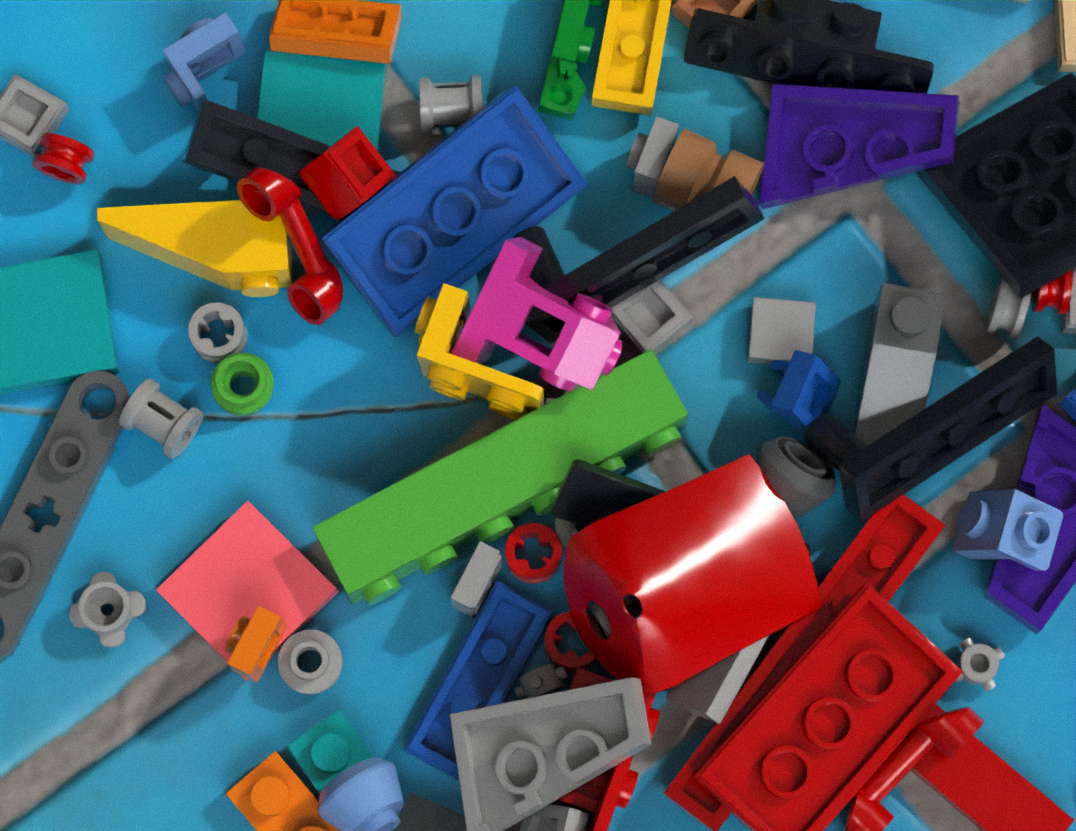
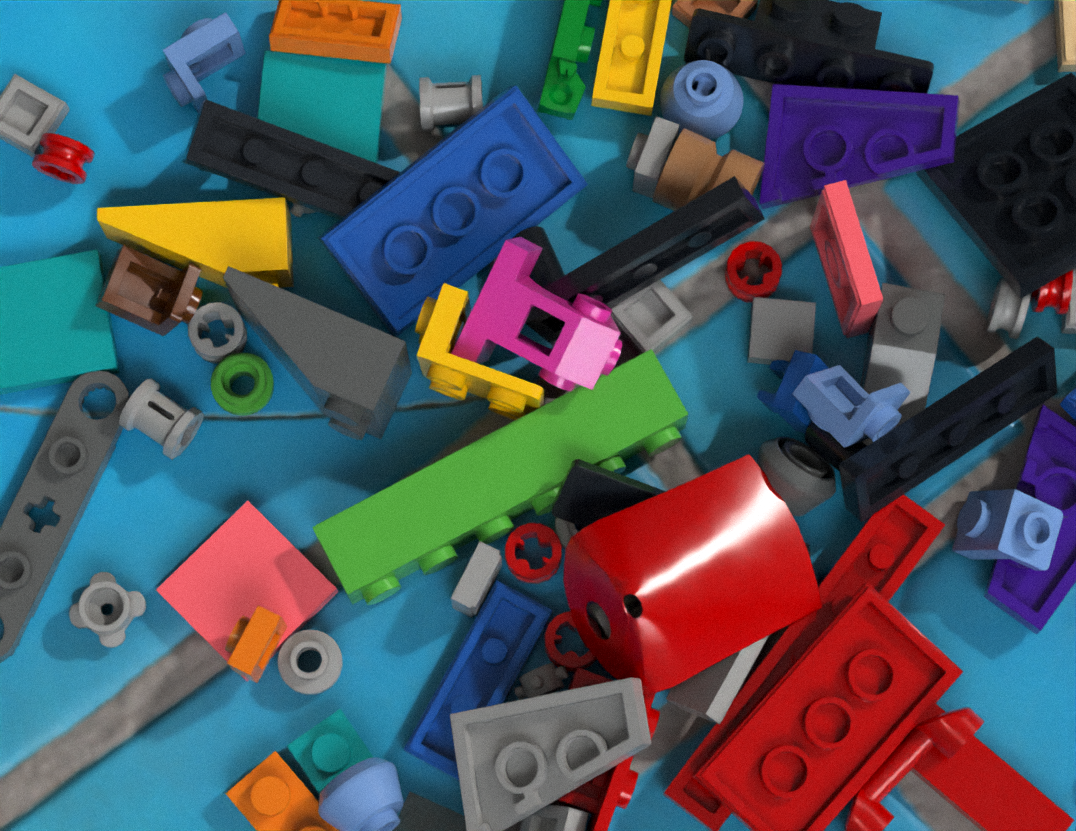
red bar [237,168,343,325] -> none
red slope [299,125,396,220] -> none
light grey piece [955,638,1005,692] -> none
none -> reddish brown bracket [96,245,203,336]
none -> dark grey slope [223,266,412,440]
none -> medium blue cone [660,60,743,140]
none -> red bush [725,241,782,303]
none -> medium blue bracket [792,365,910,448]
none -> coral tile [810,180,883,338]

